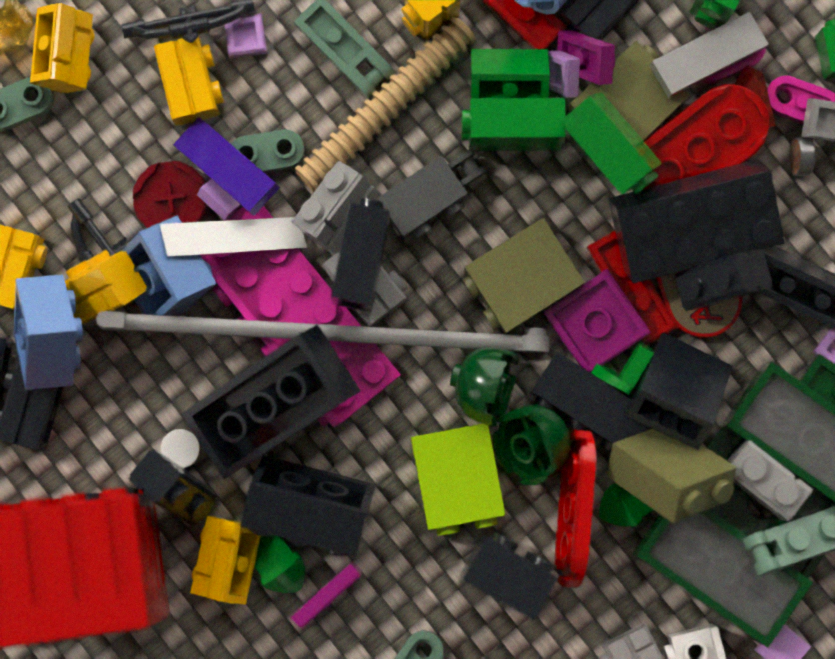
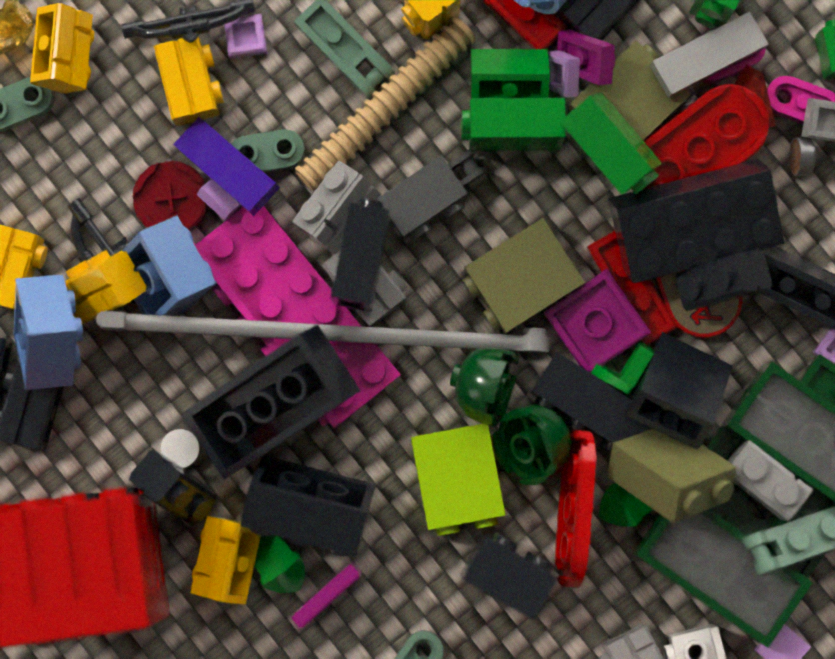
white sticker [160,217,307,256] -> none

